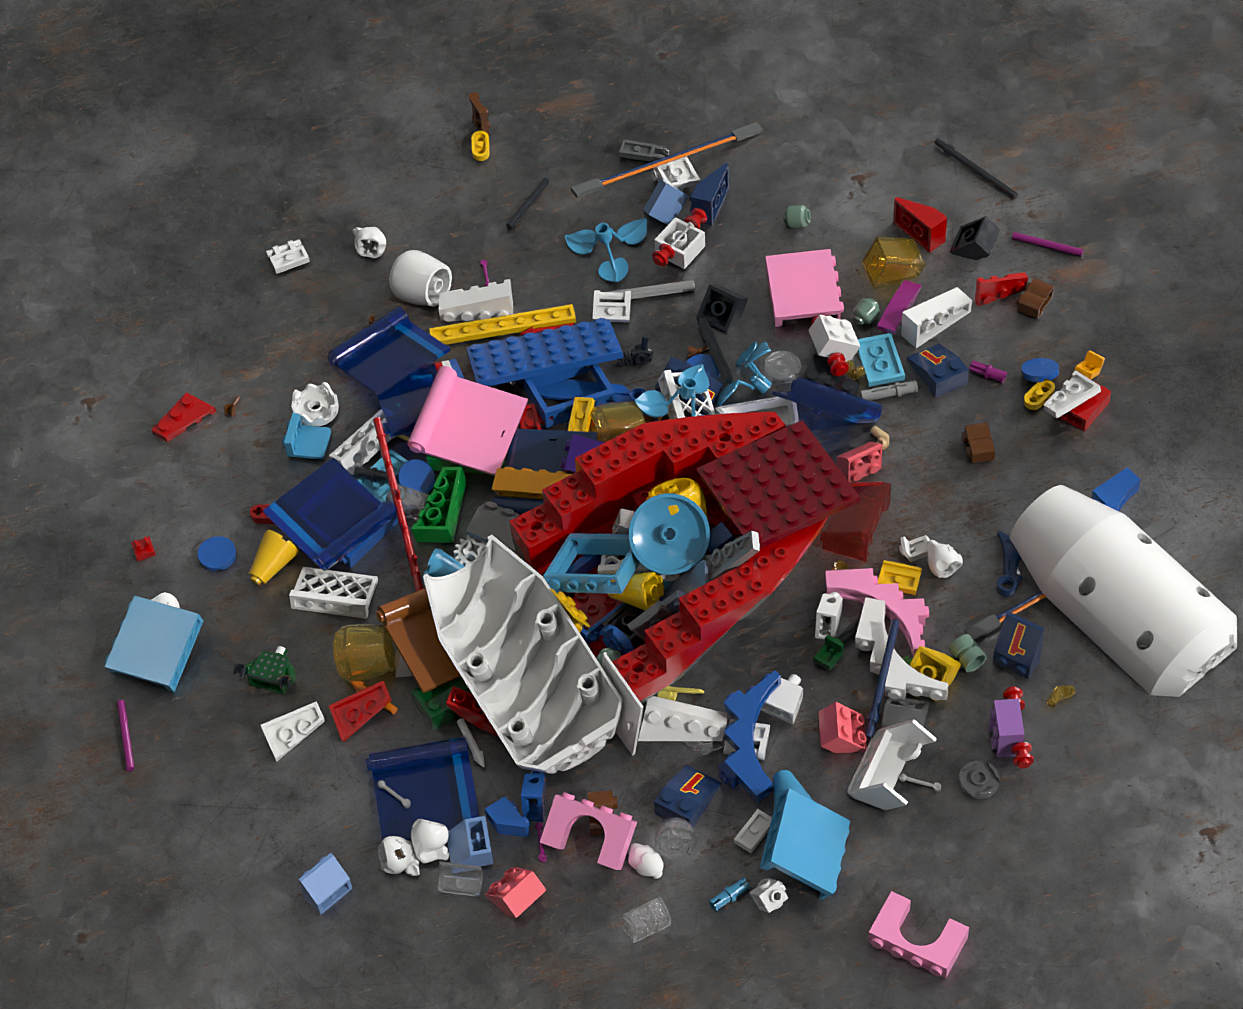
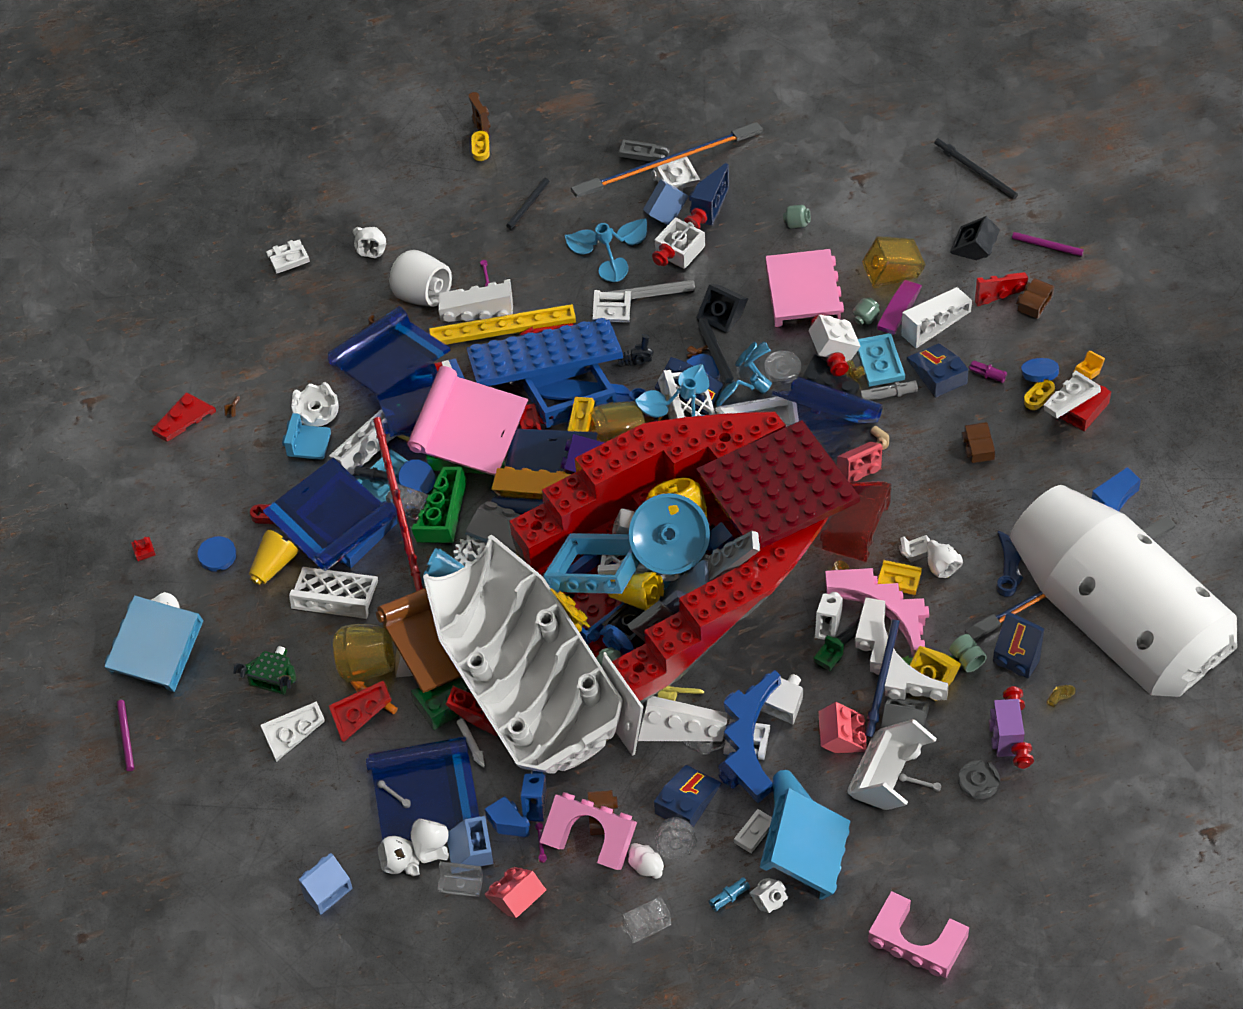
red slope [893,197,947,253] -> none

